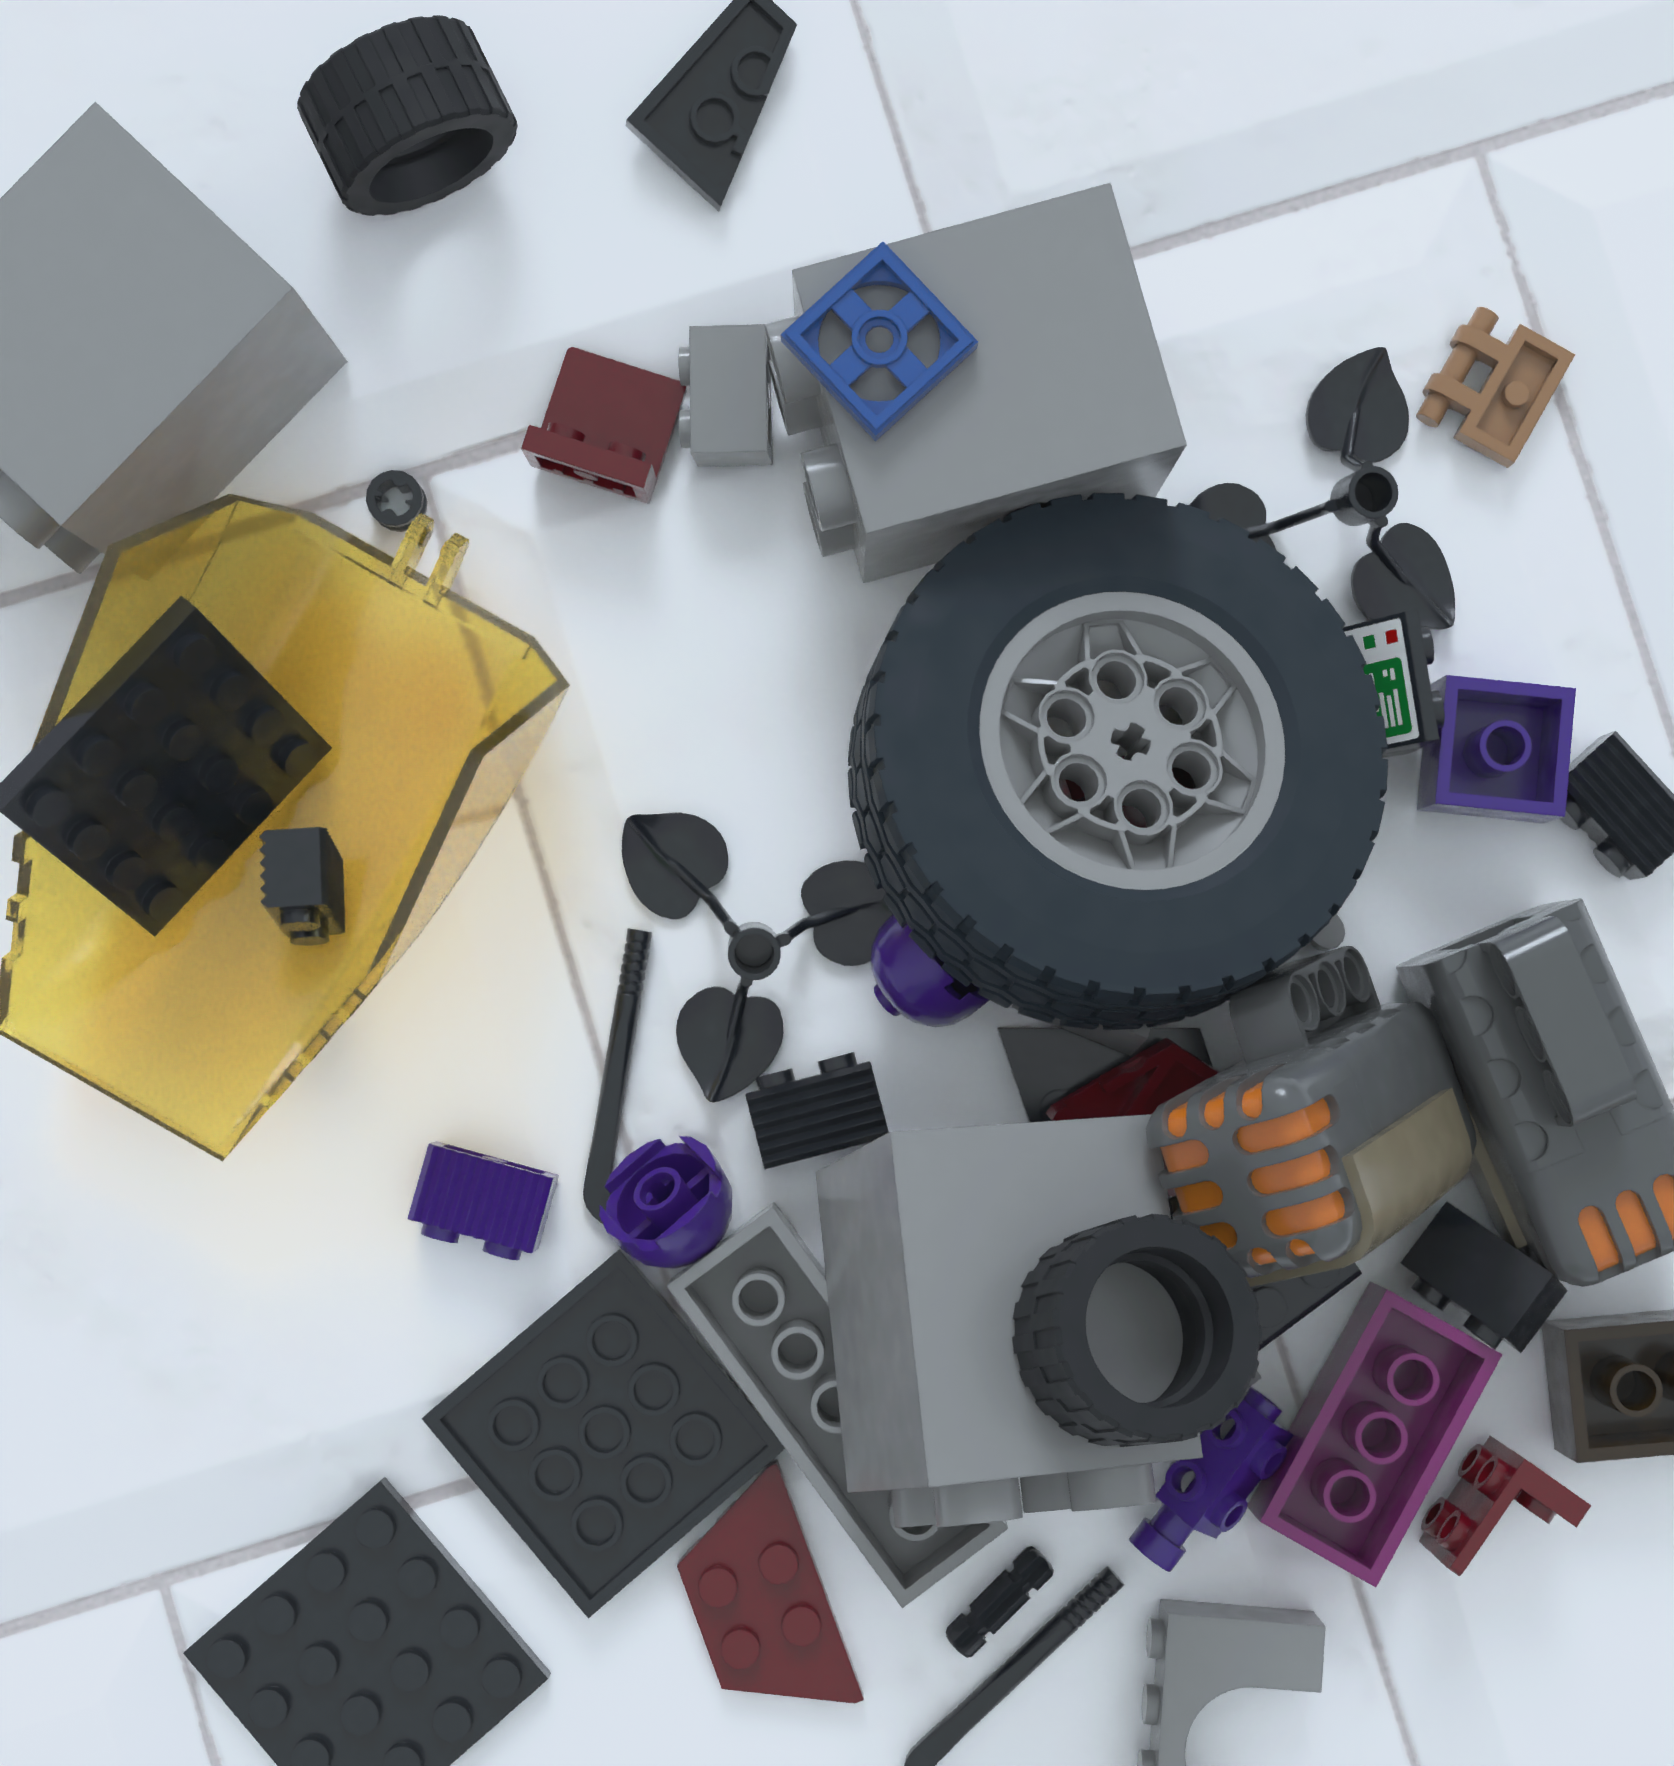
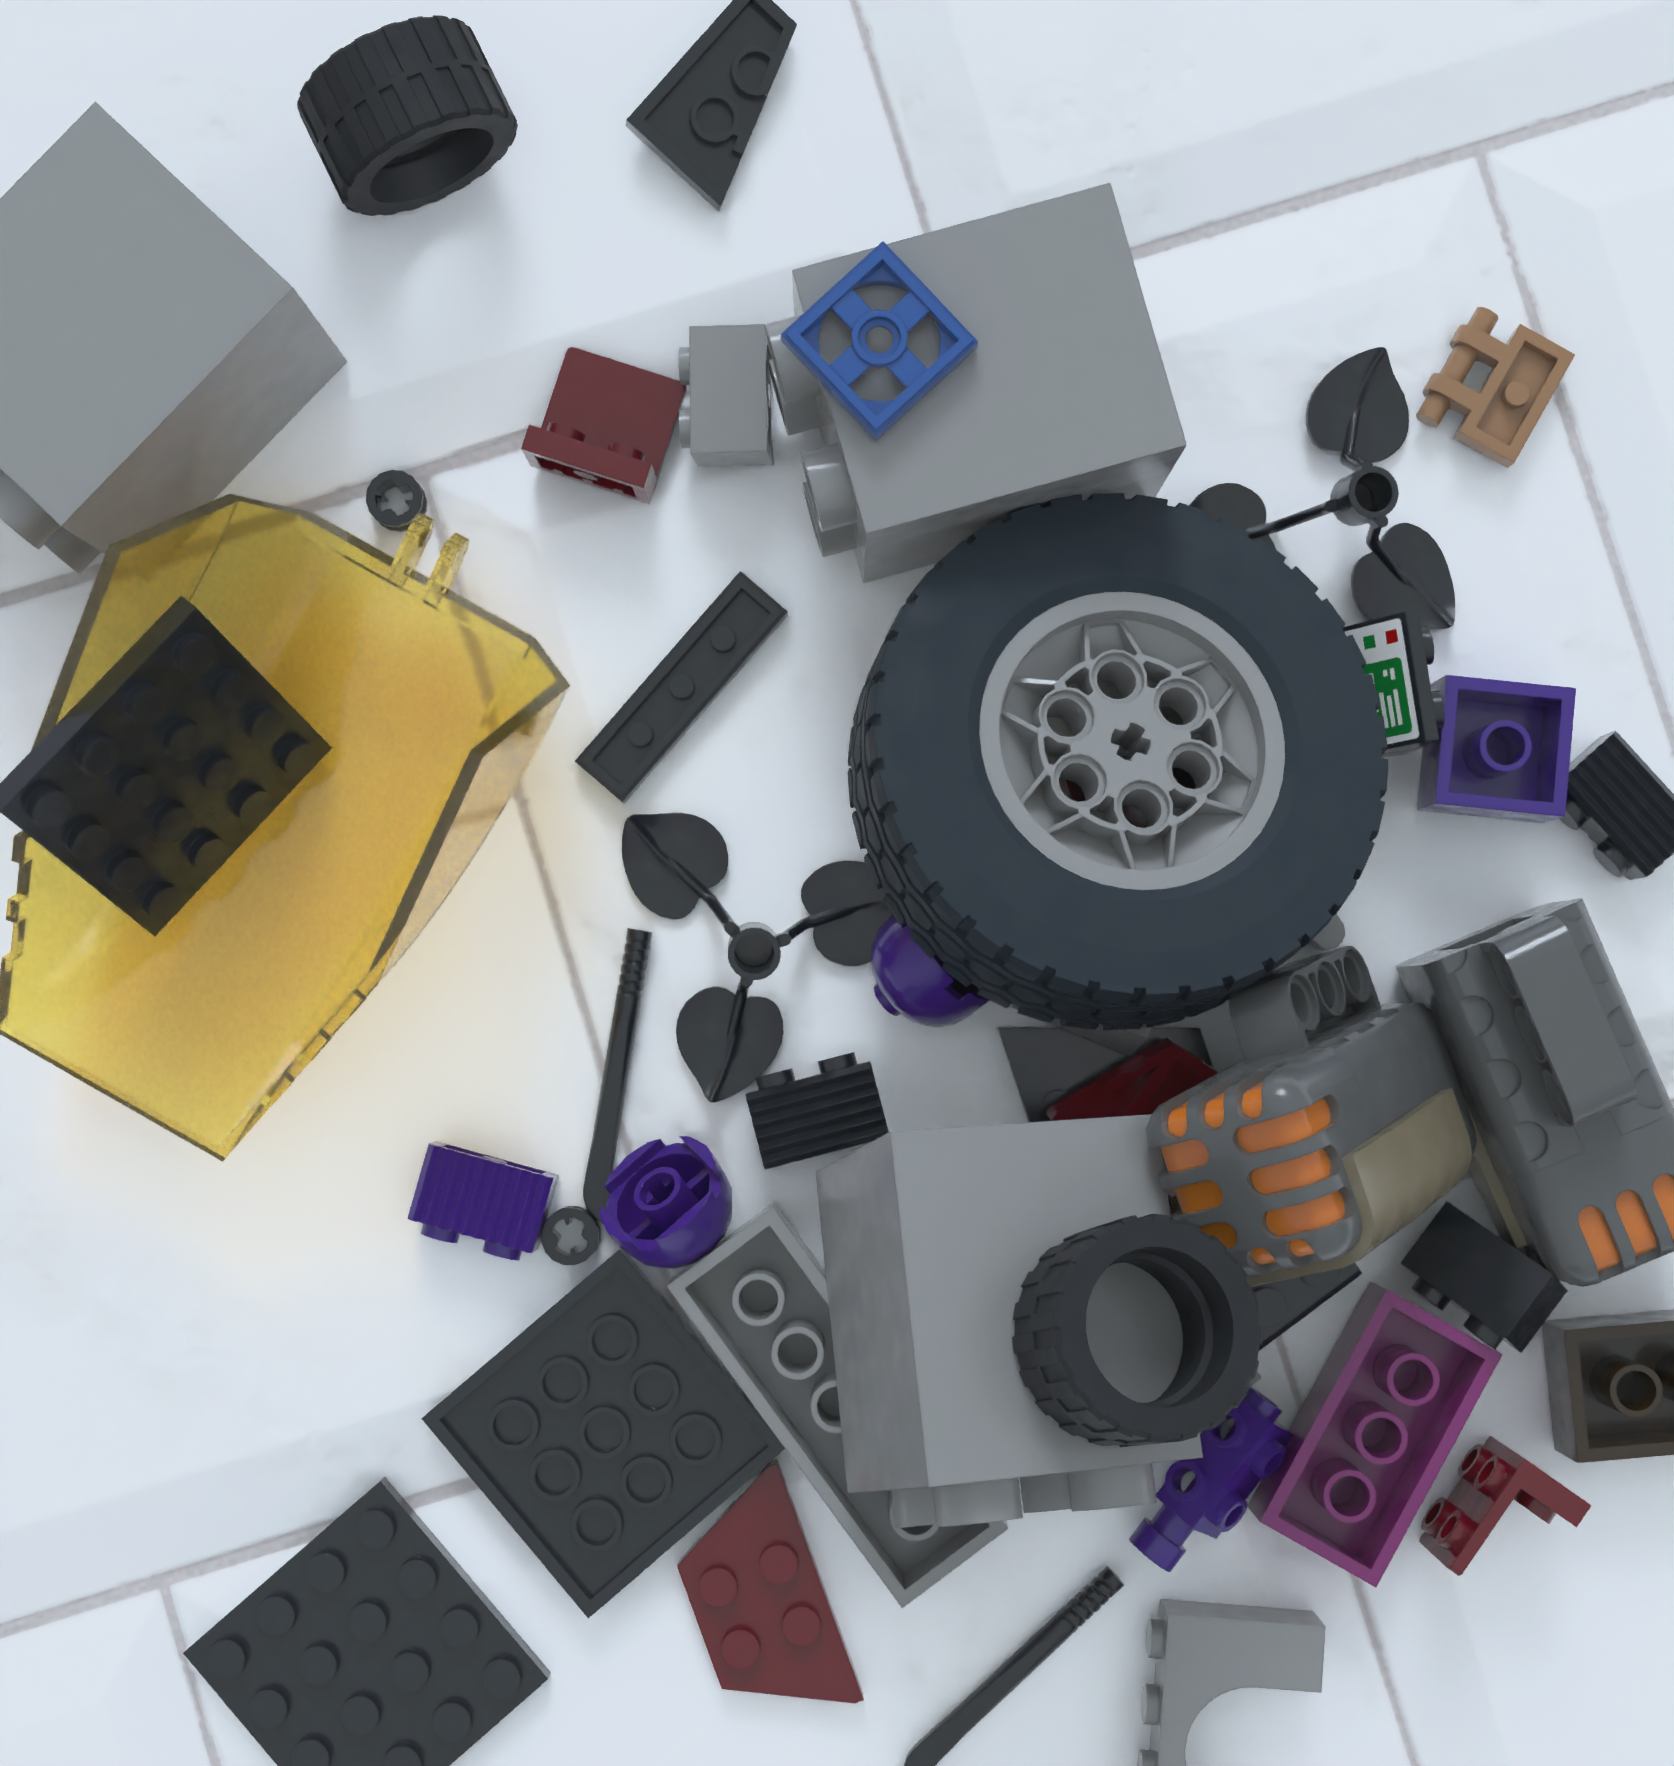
black brick [259,827,345,946] -> none
black axle [945,1546,1054,1658] -> none
none -> black bush [541,1206,601,1265]
none -> black tile [575,571,788,804]

